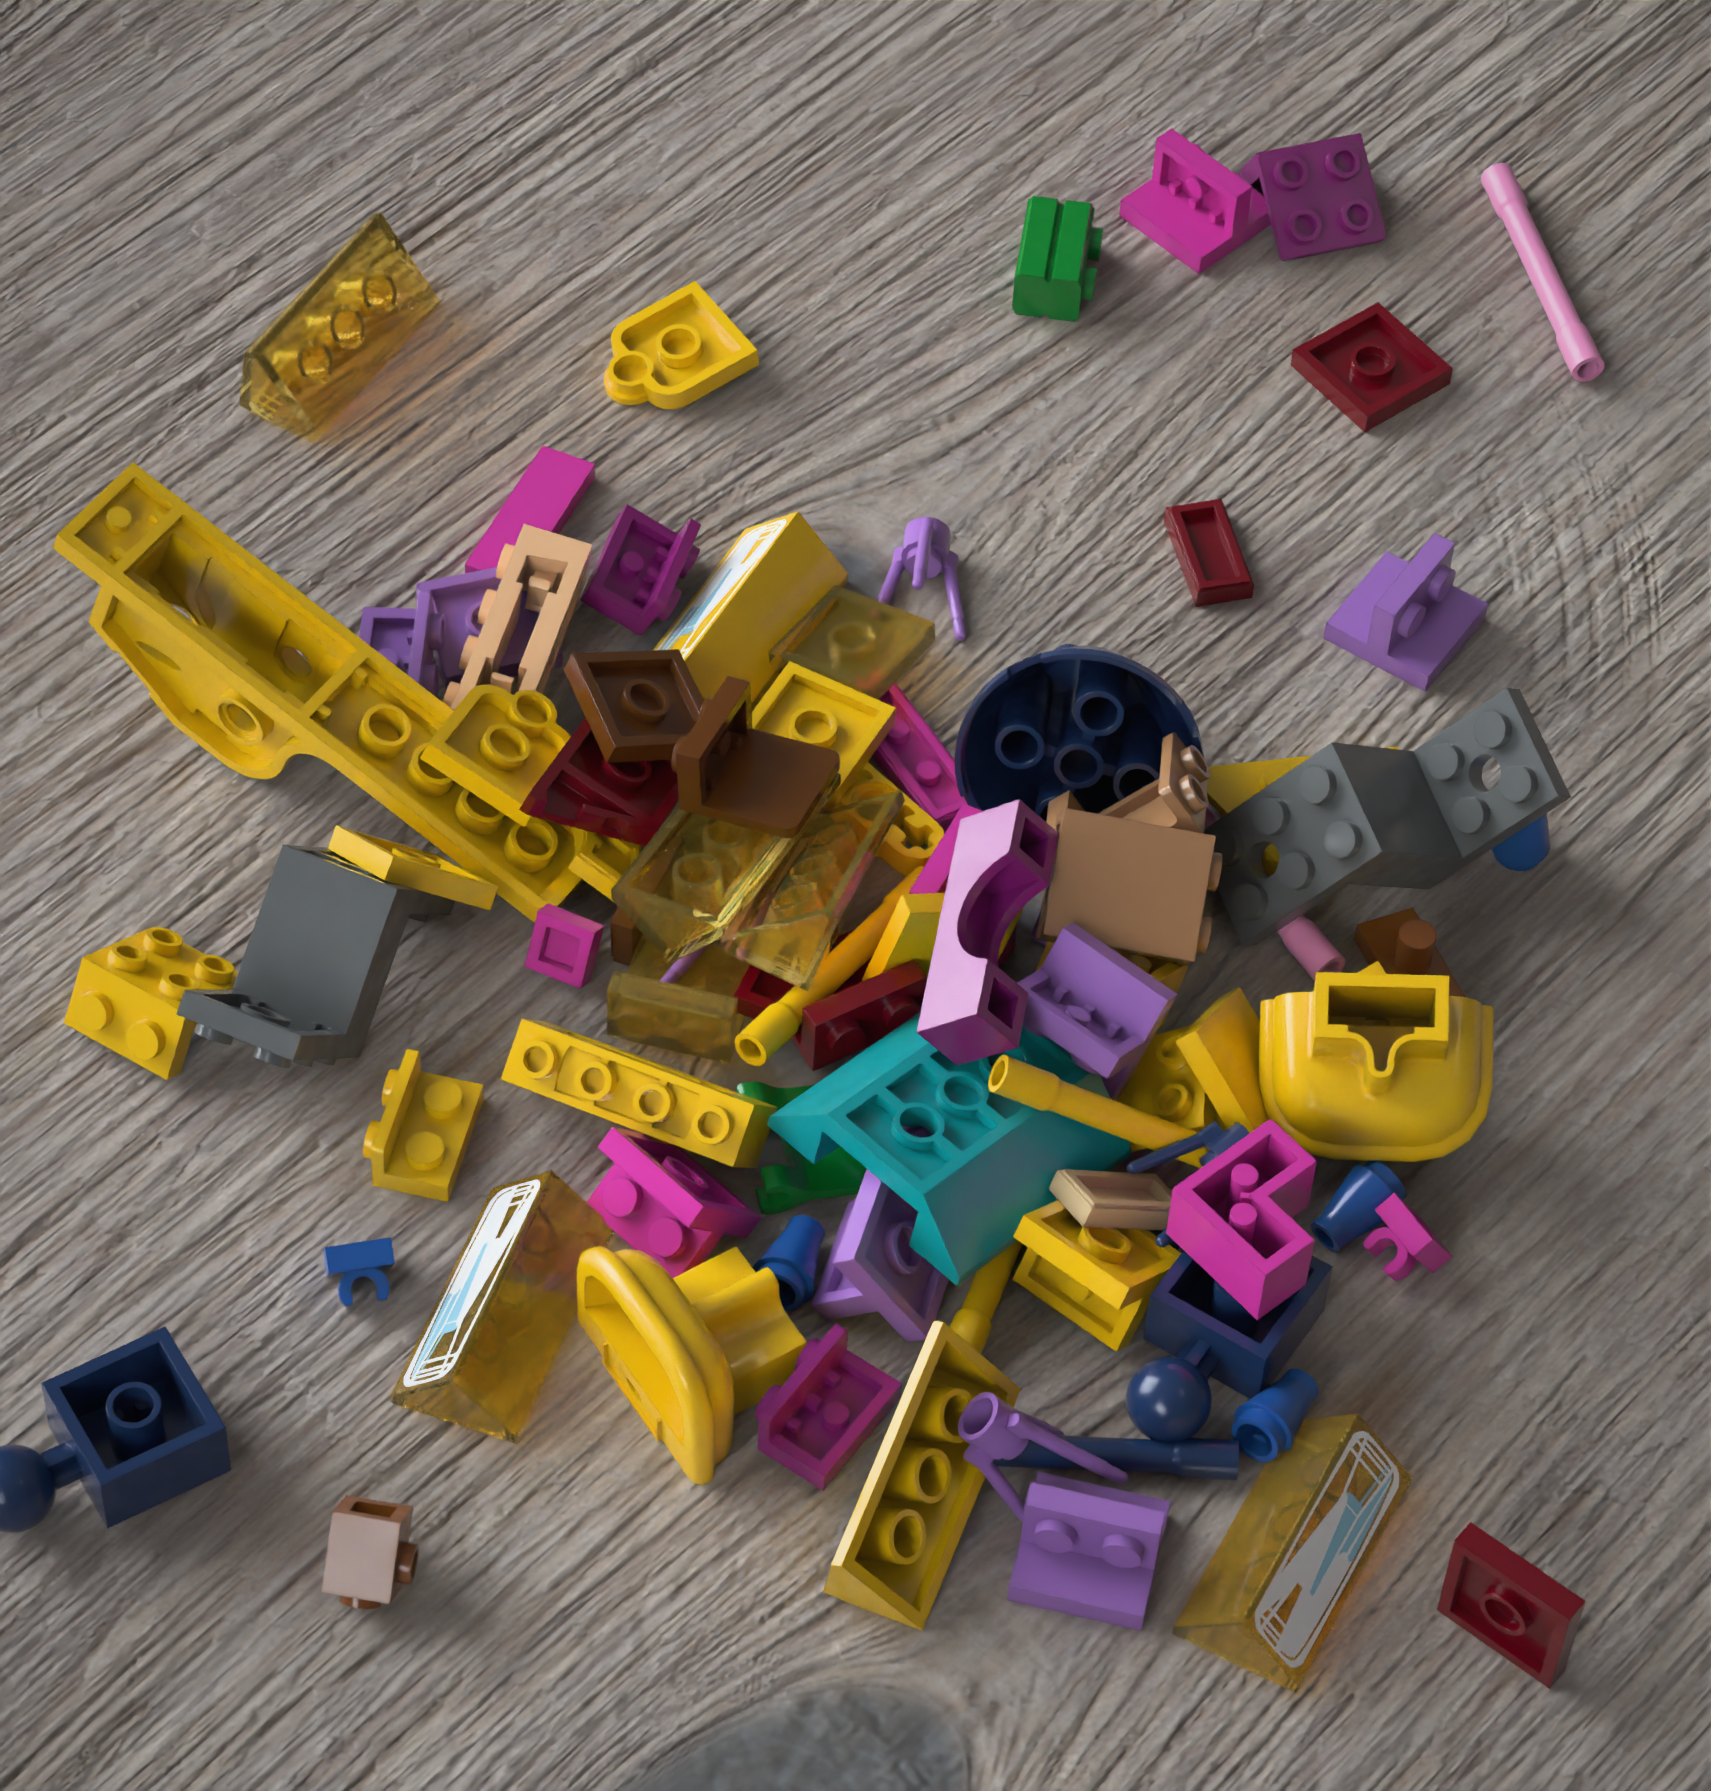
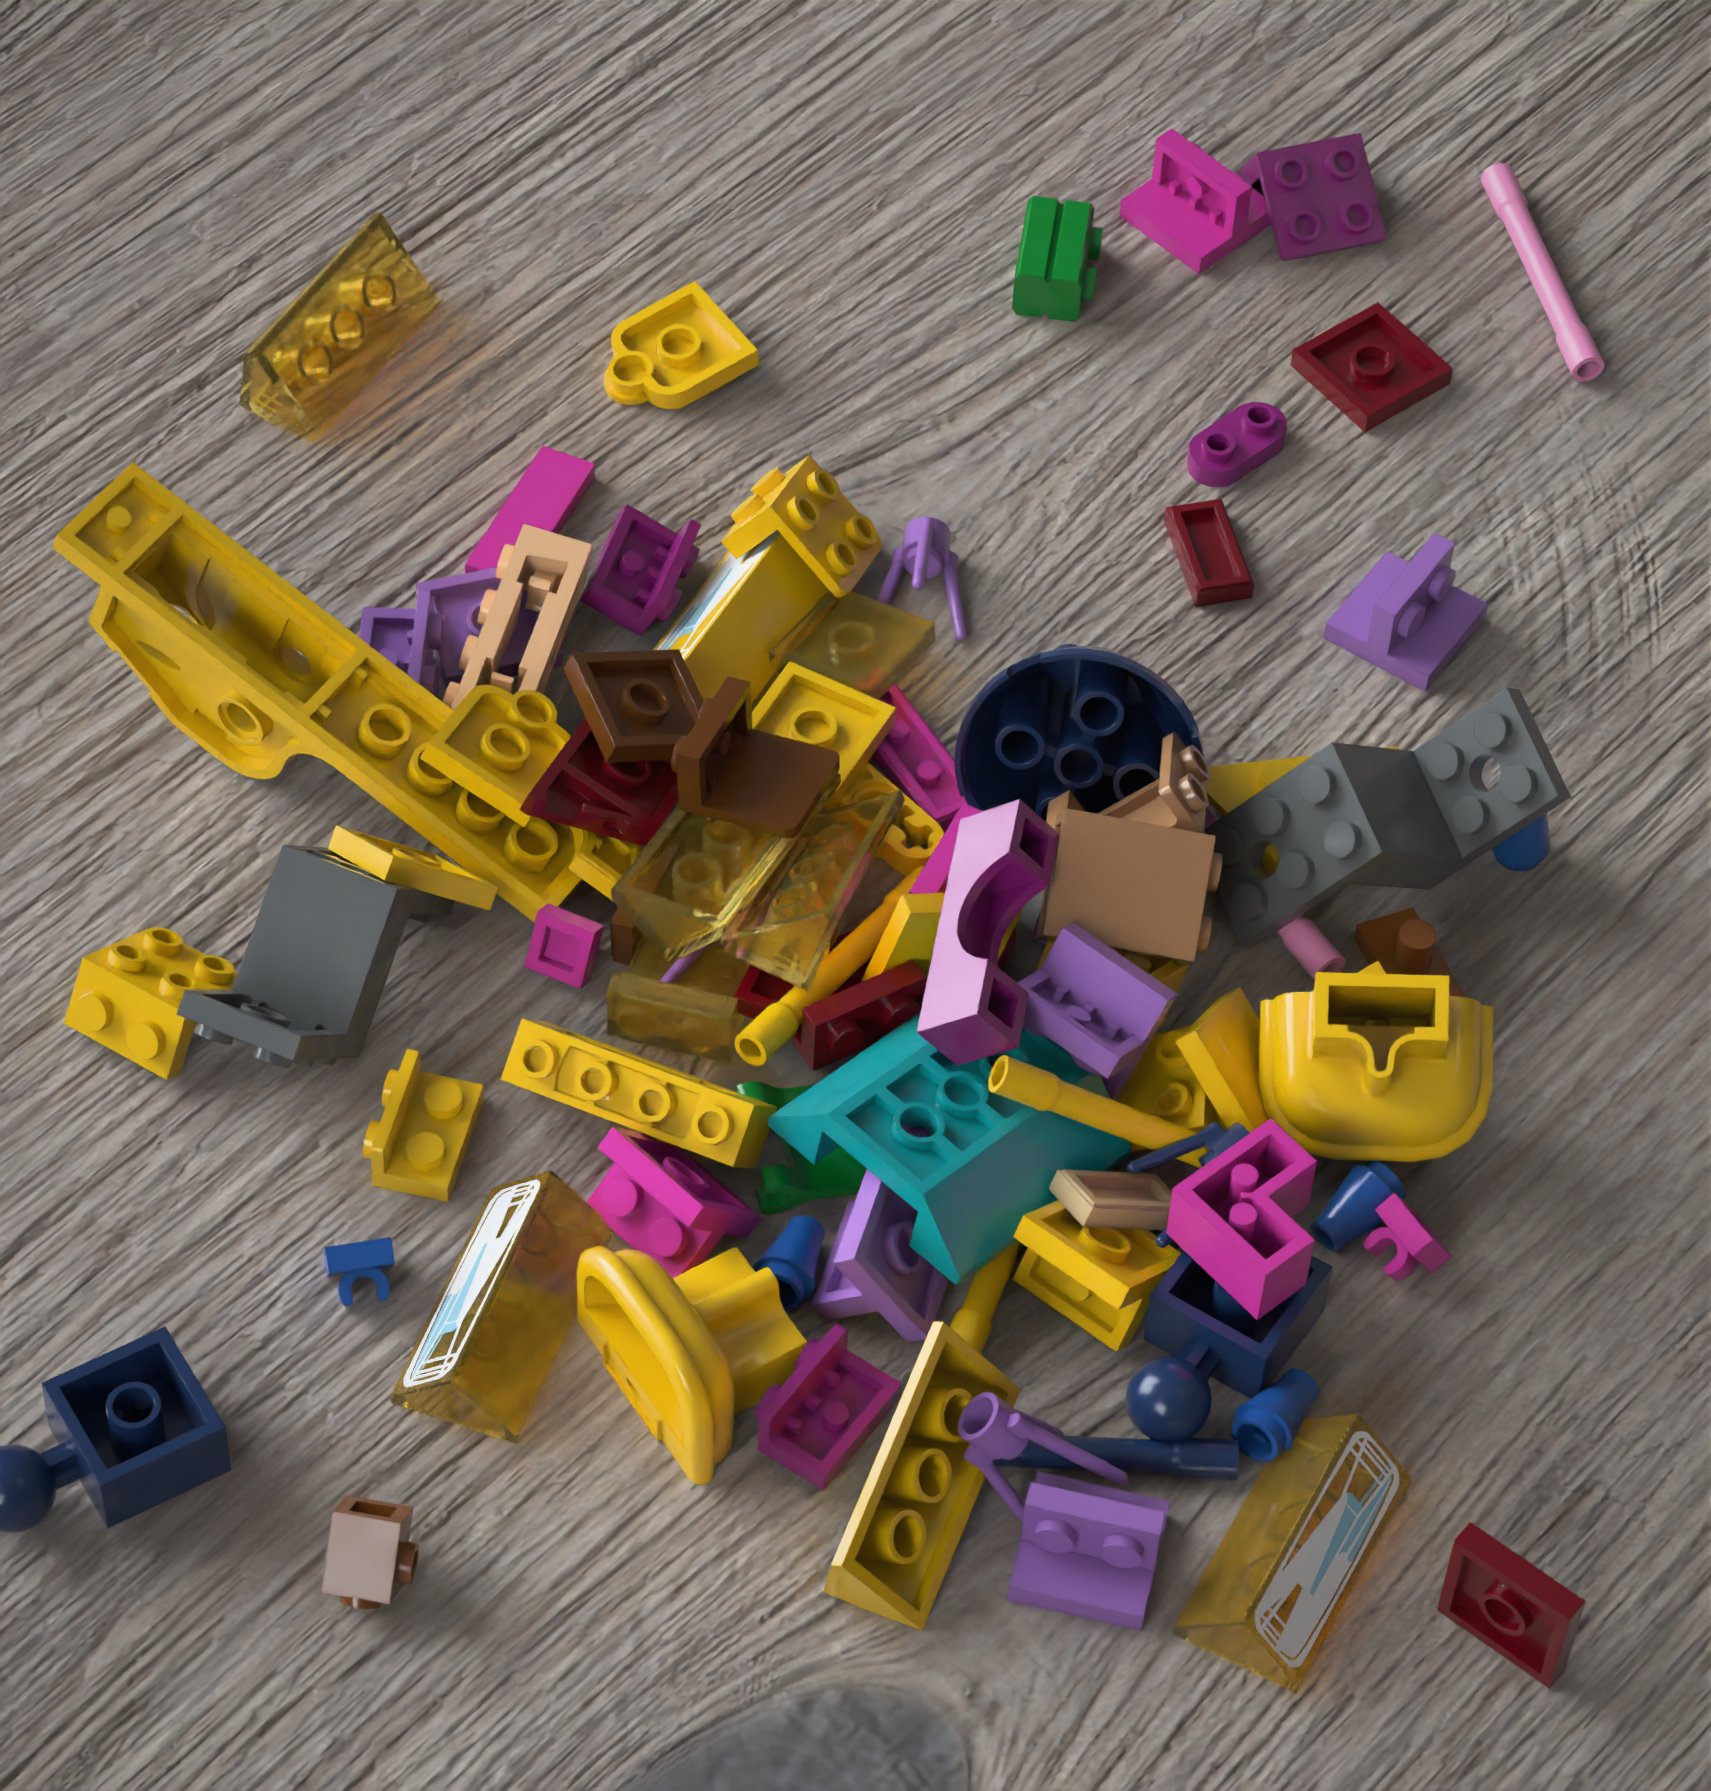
none -> yellow bracket [721,455,882,598]
none -> magenta plate [1187,402,1287,487]

